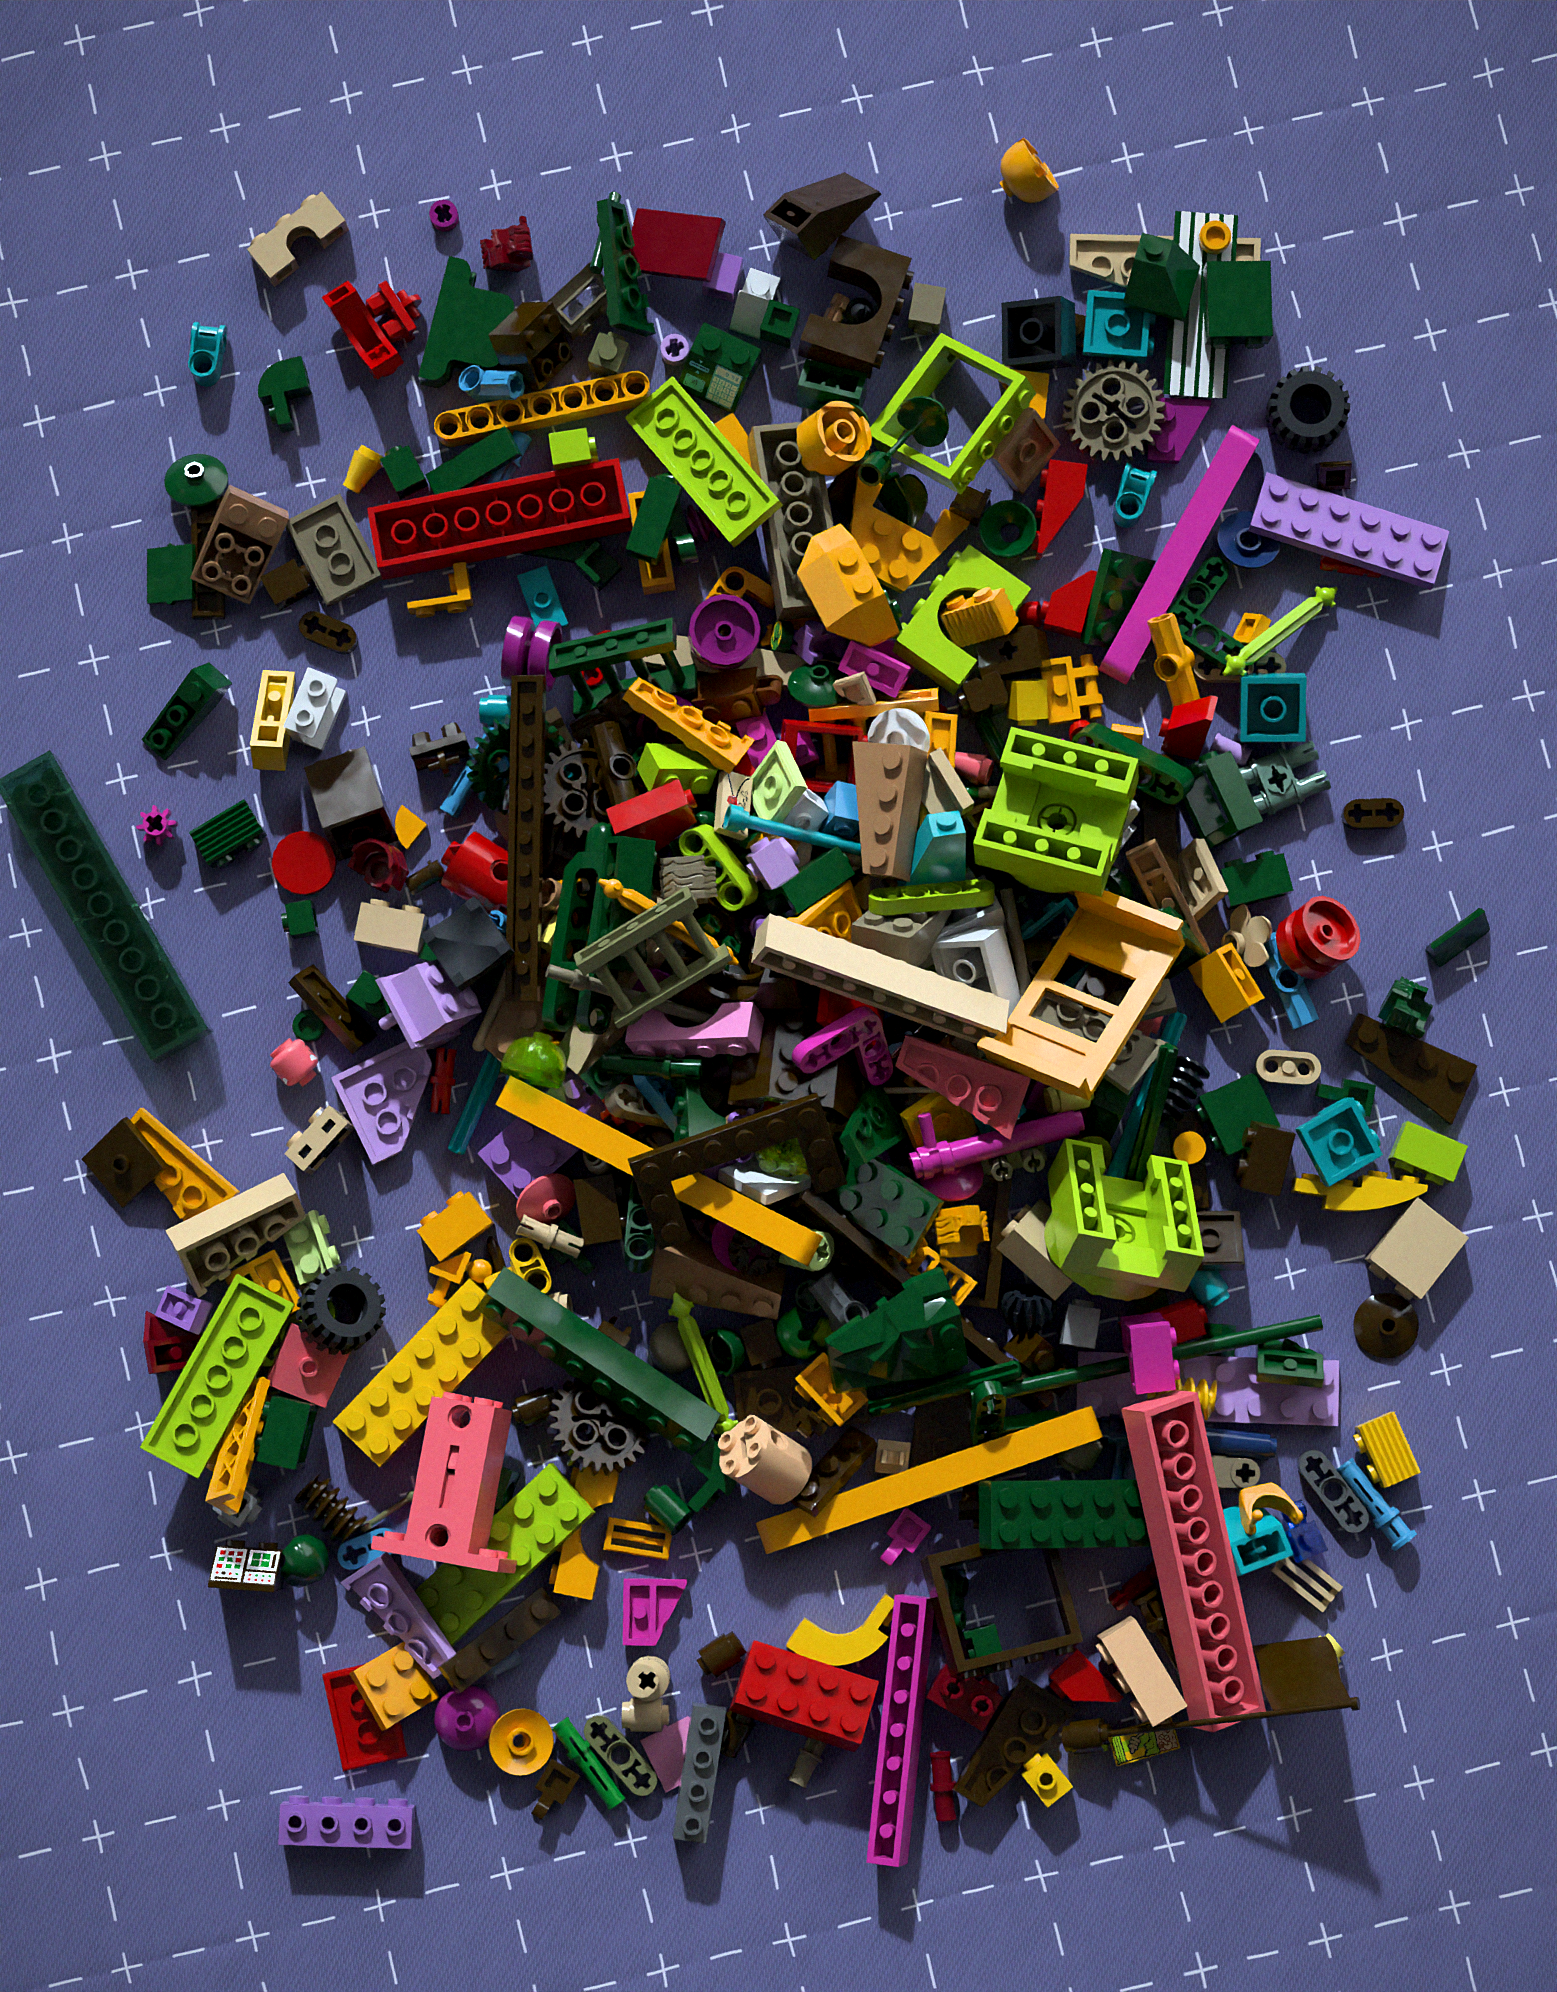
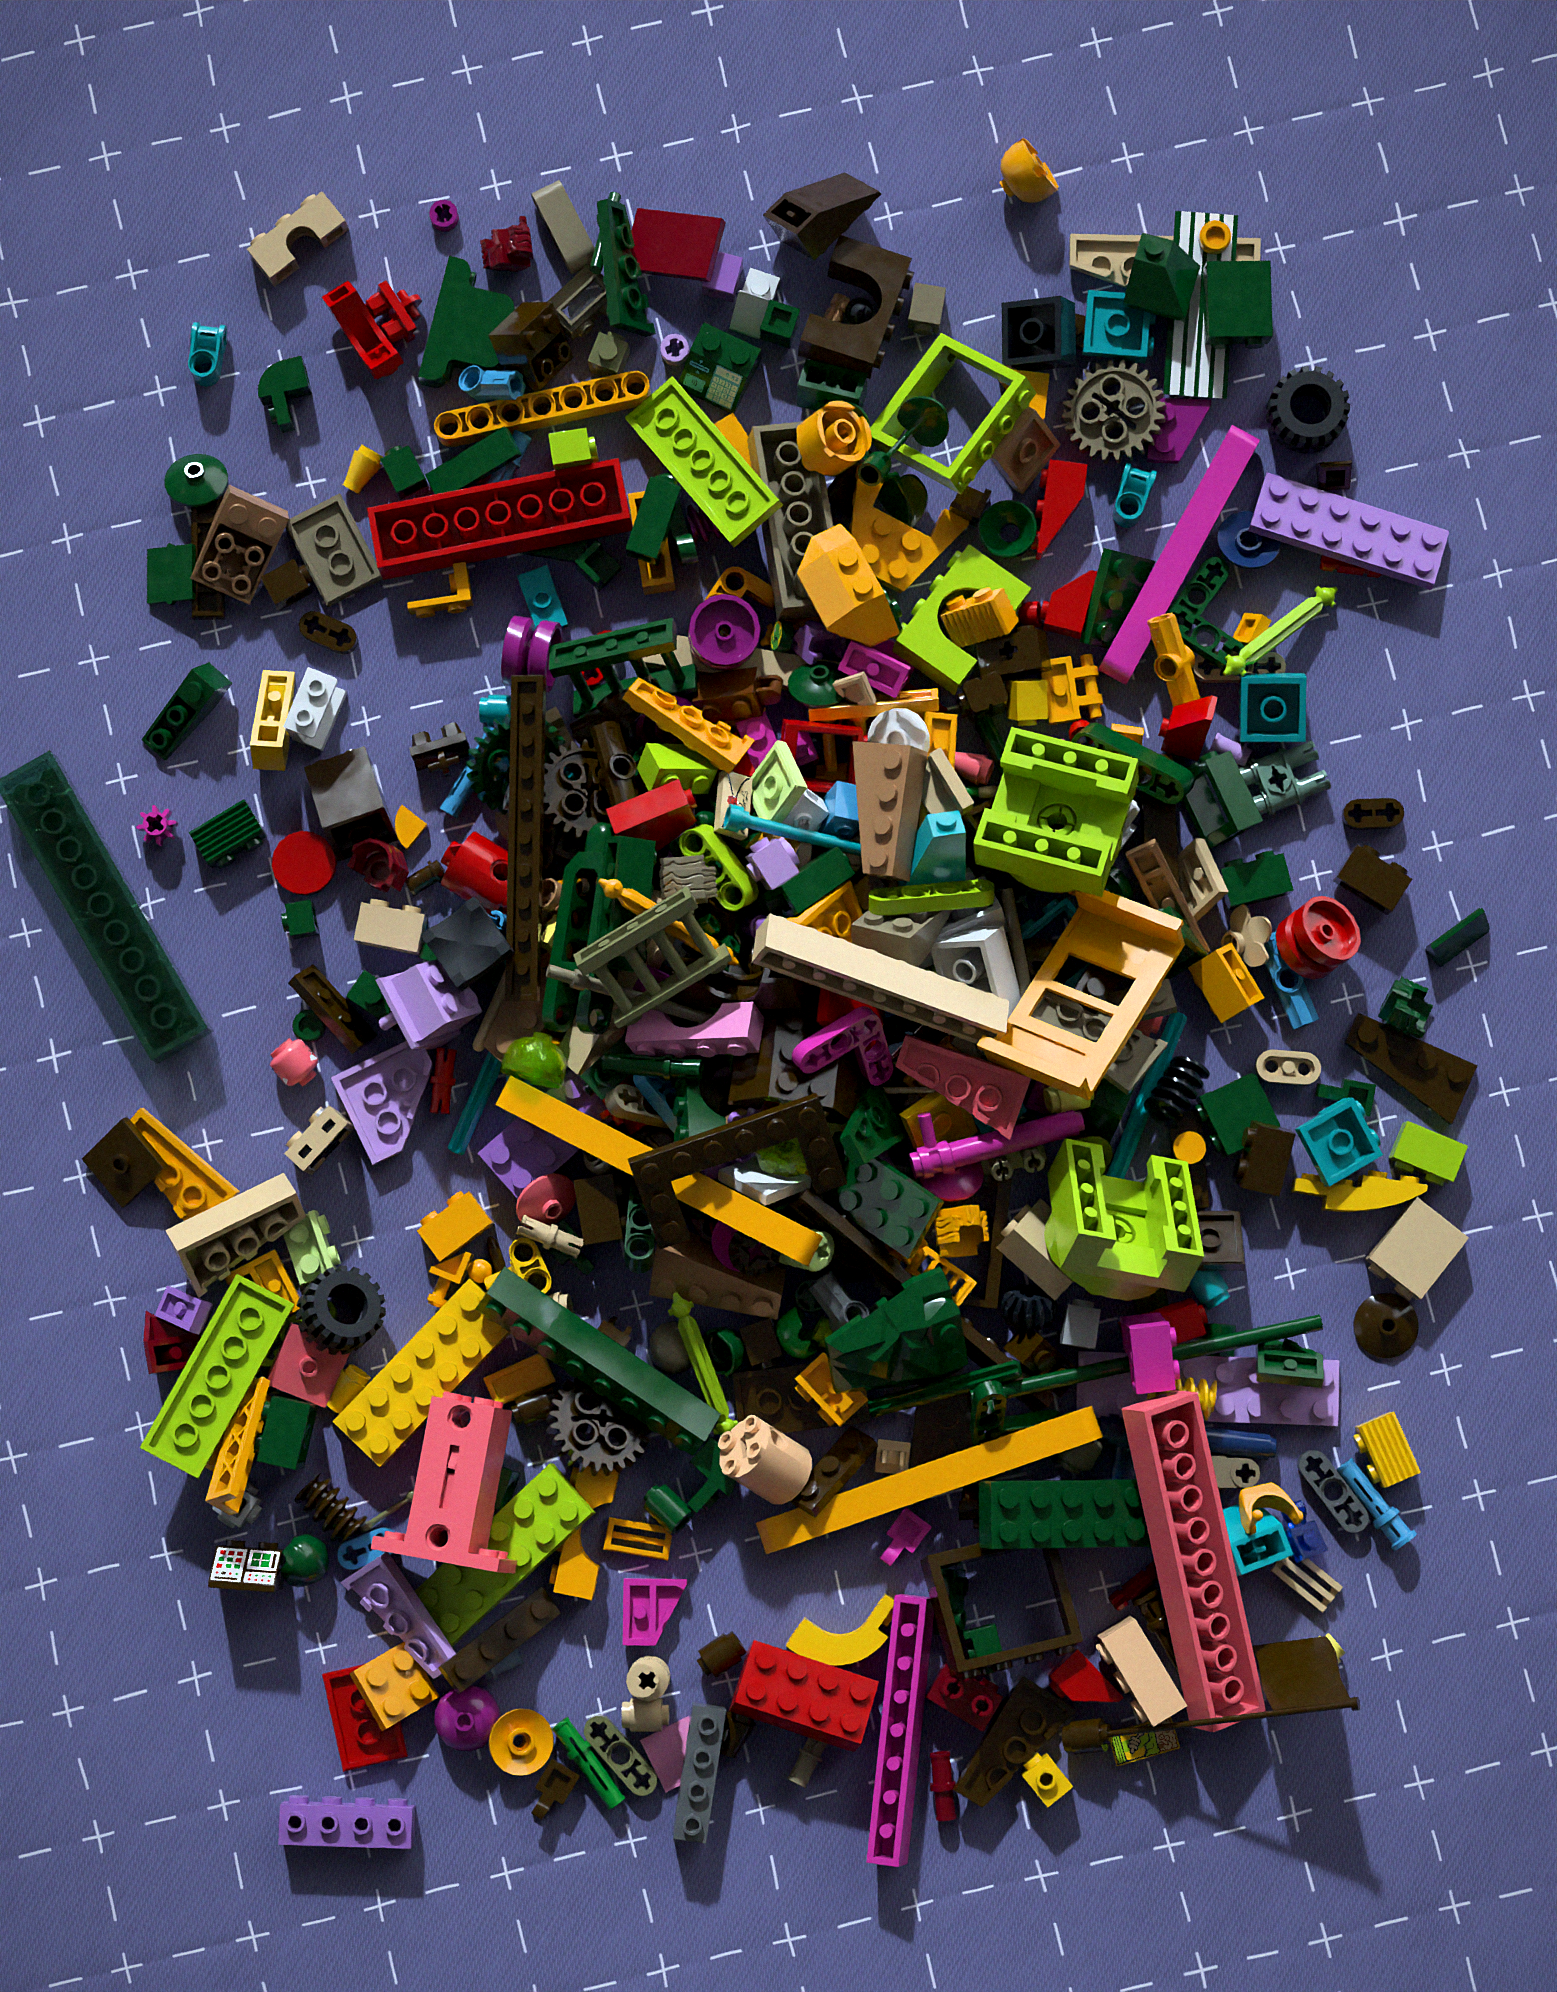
dark brown plate [795,1406,828,1438] -> none
dark green axle [1125,1043,1178,1183] -> none
none -> yellow cone [327,1364,371,1414]
none -> yellow tile [483,1353,556,1405]
none -> dark tan beam [531,180,595,275]
none -> dark brown brick [1333,844,1412,915]

